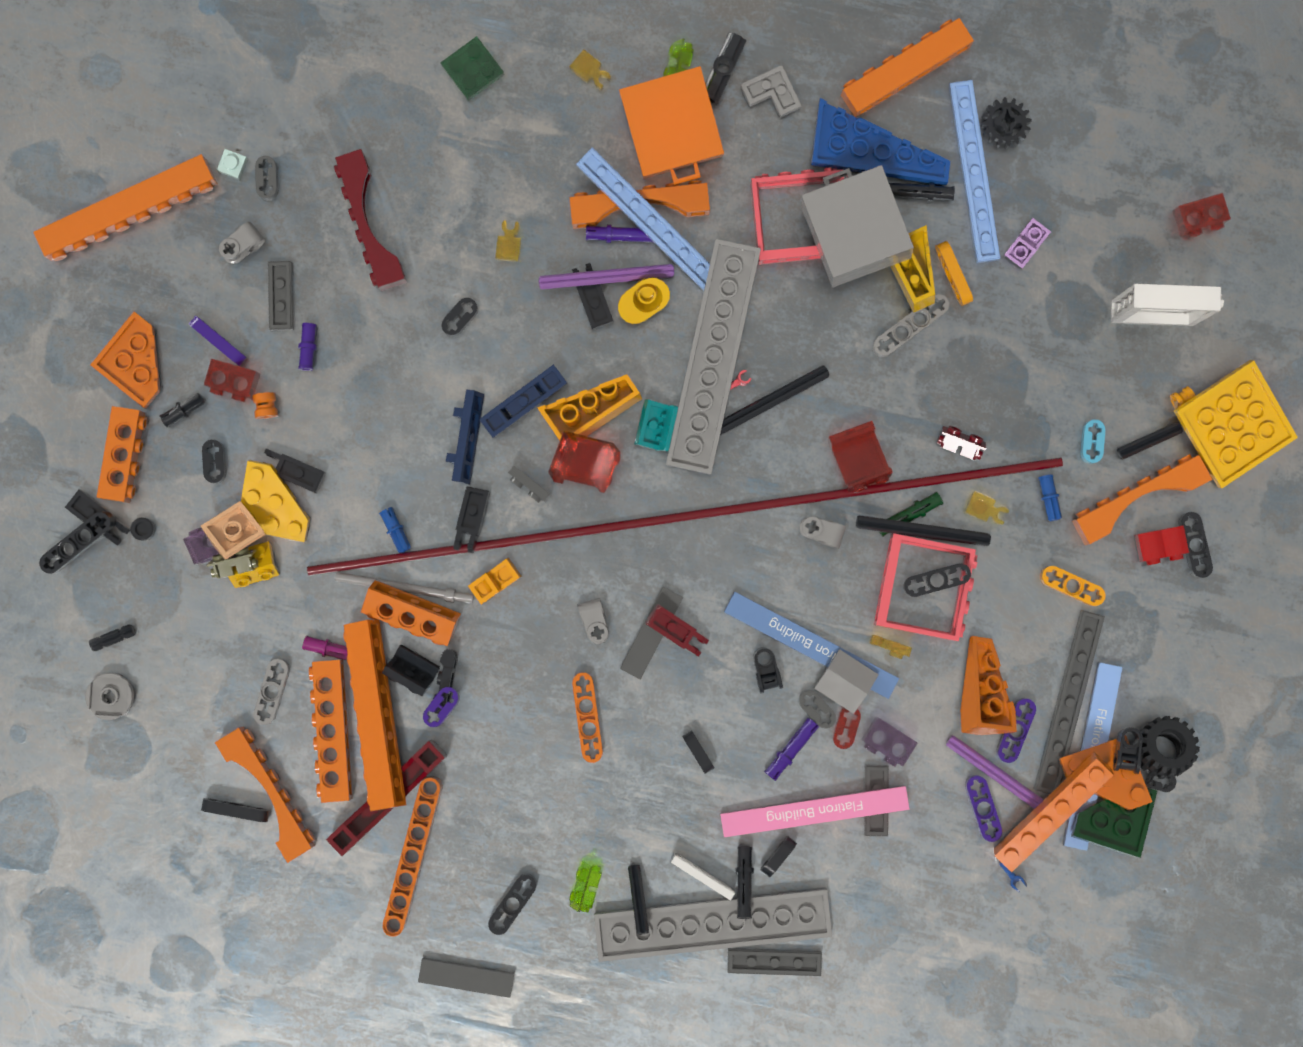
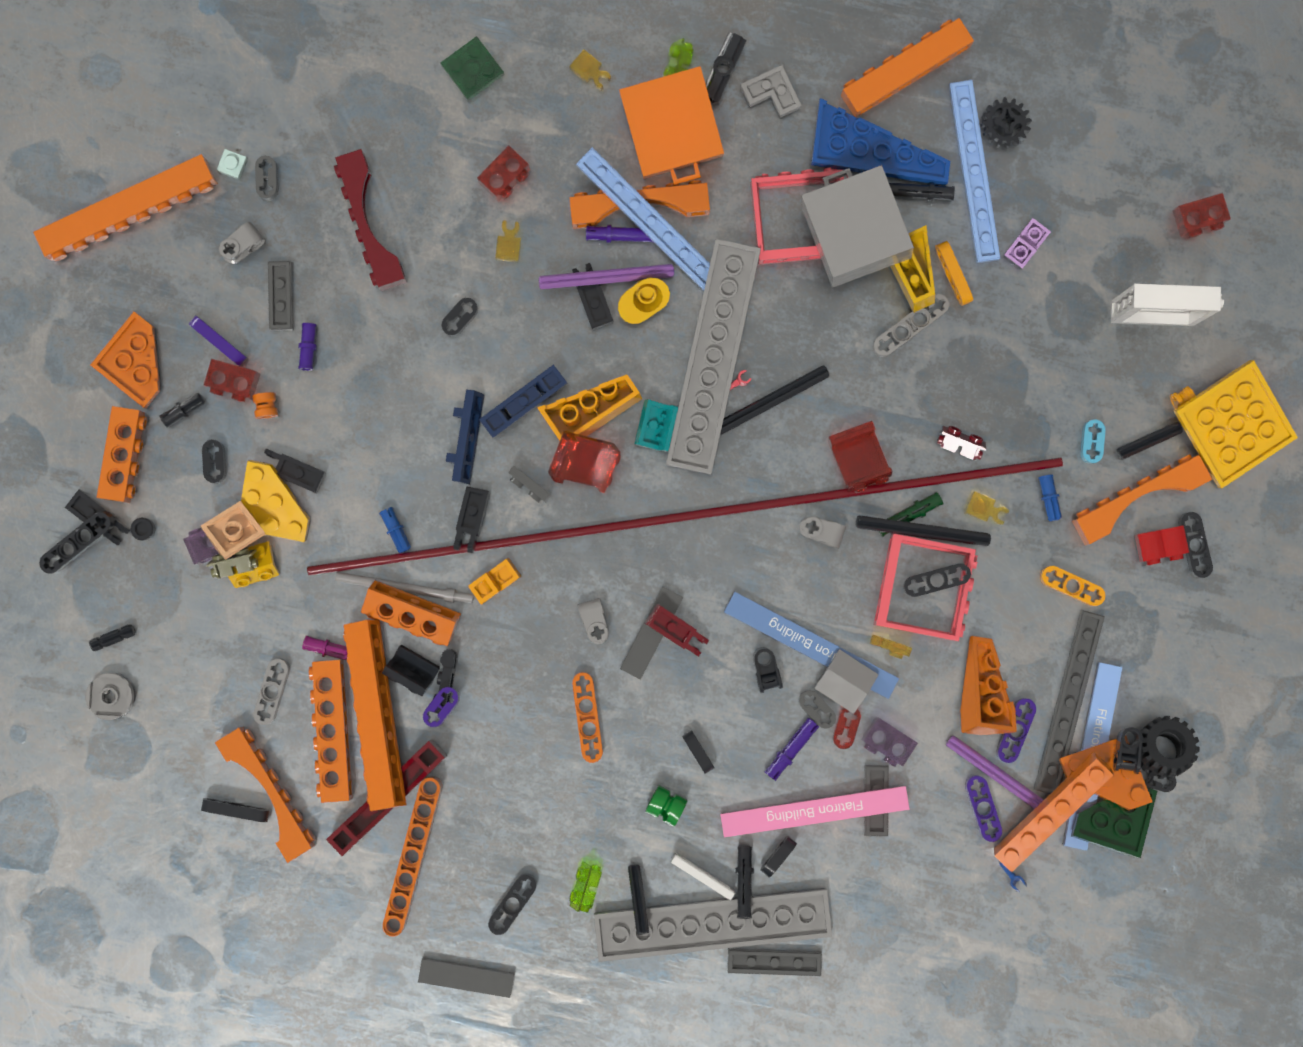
none -> clear red brick [477,145,530,202]
none -> green wheel [645,785,688,827]

